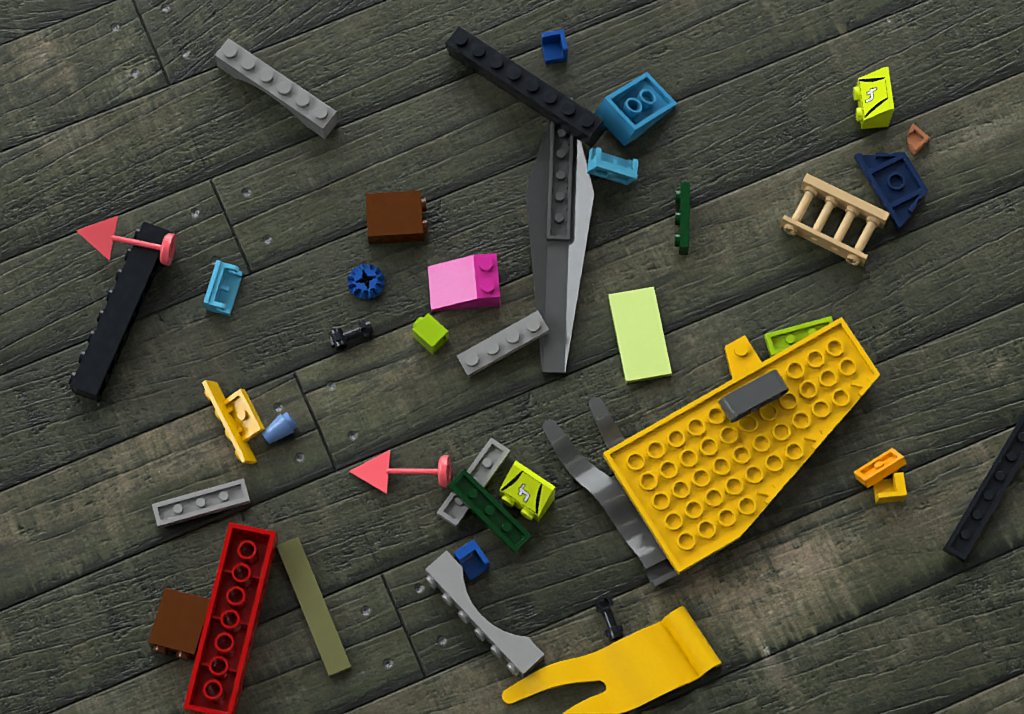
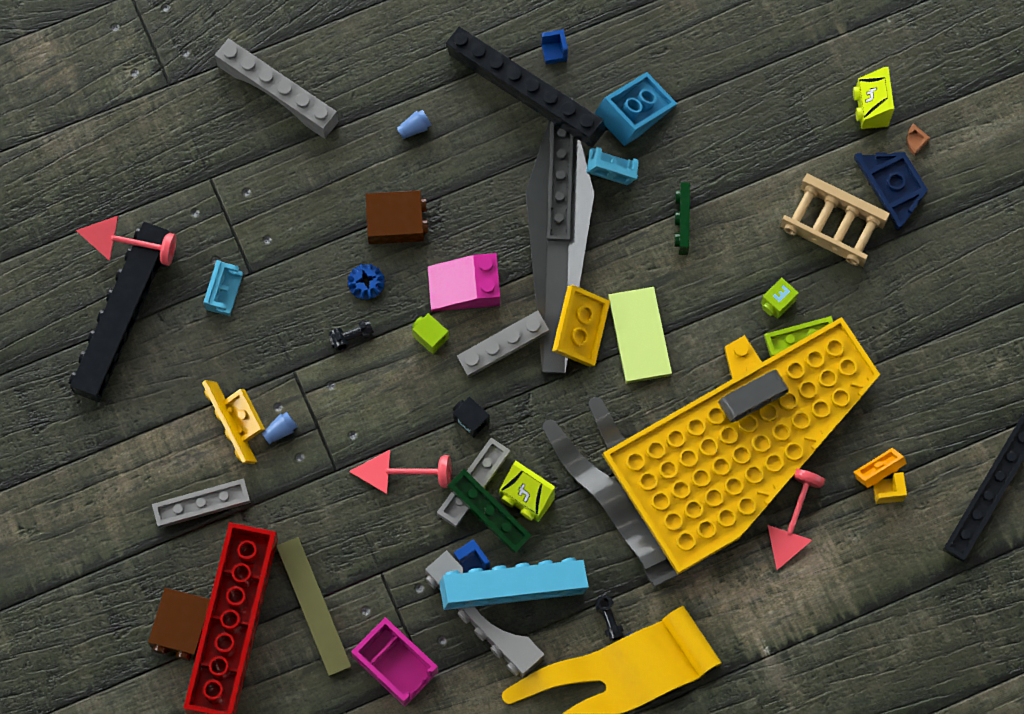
none -> dark pink piece [351,617,438,707]
none -> medium blue cone [397,110,431,139]
none -> medium azure brick [439,558,589,610]
none -> black brick [453,397,490,438]
none -> yellow plate [552,285,610,367]
none -> lime brick [761,277,799,319]
none -> coral piece [767,469,825,570]

